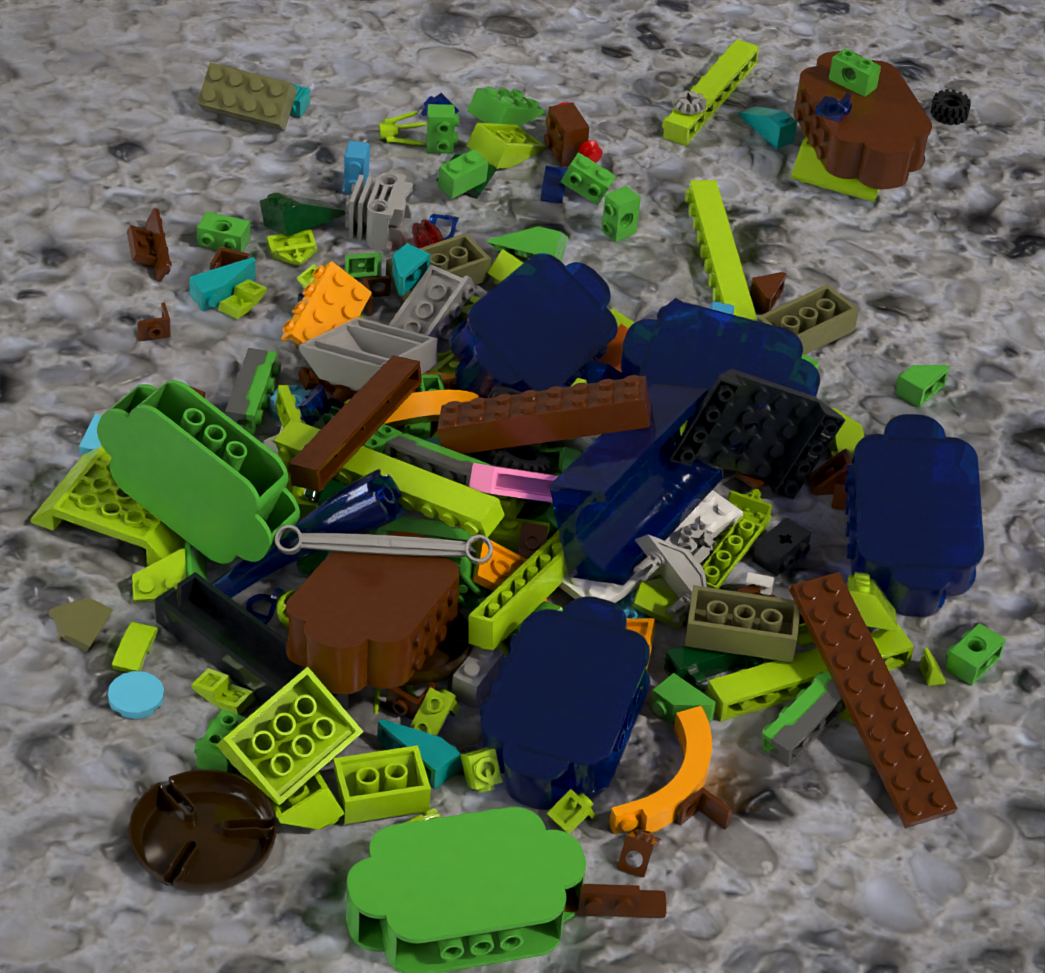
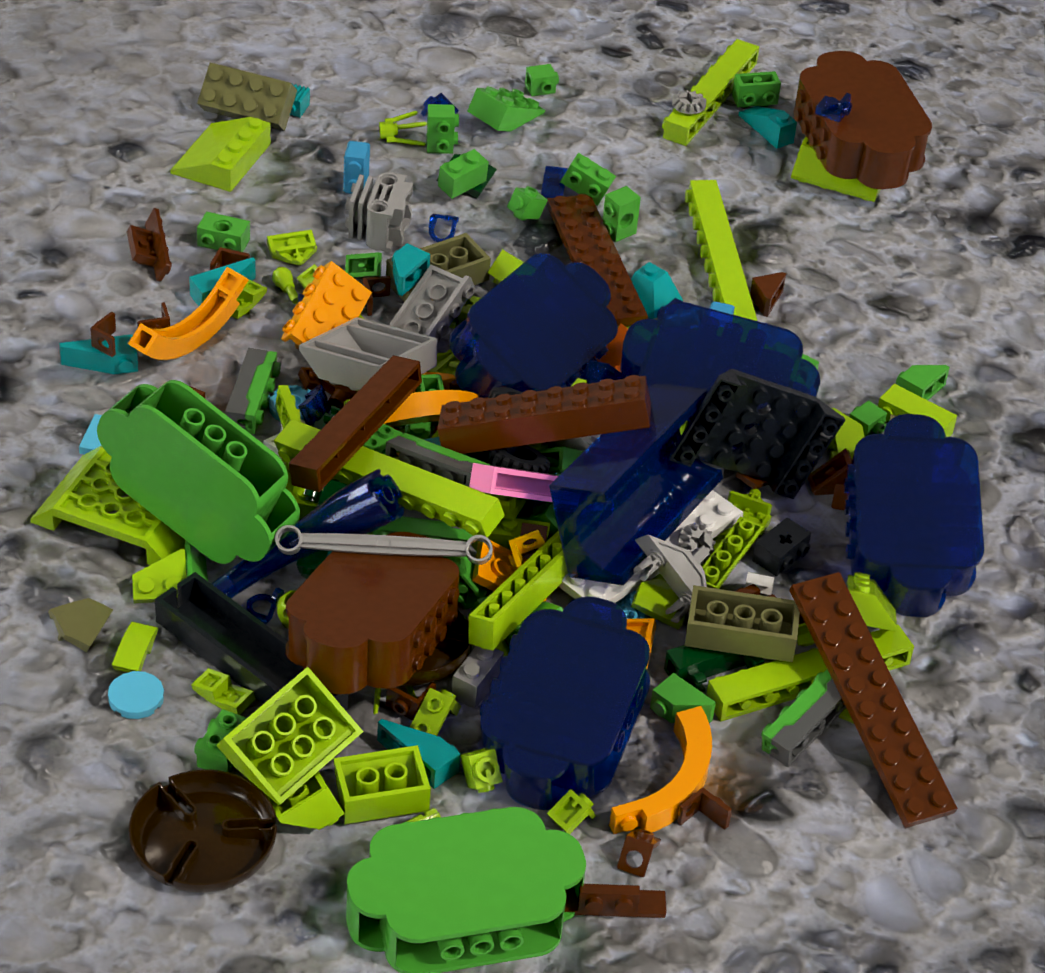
dark green slope [260,193,346,237] -> none
clear red piece [412,219,443,249] -> none
lime slope [466,123,546,170] -> none
bright green slope [487,226,568,266] -> none
reddish brown brick [544,102,603,167] -> none
olive brick [754,284,859,355] -> none
bright green brick [829,49,881,97] -> none
lime slope [919,648,946,686] -> none
black tyre [930,89,971,125] -> none
bright green brick [945,623,1006,686] -> none
none -> teal slope [59,334,138,374]
none -> reddish brown bracket [90,312,116,357]
none -> light orange arch [128,267,249,360]
none -> lime slope [170,117,271,192]
none -> lime piece [272,267,301,304]
none -> bright green brick [507,186,548,221]
none -> yellow bracket [509,530,545,570]
none -> bright green brick [525,64,559,96]
none -> reddish brown plate [547,194,648,328]
none -> teal slope [631,262,683,320]
none -> bright green brick [732,71,781,108]
none -> bright green brick [849,400,887,443]
none -> lime brick [878,383,957,448]

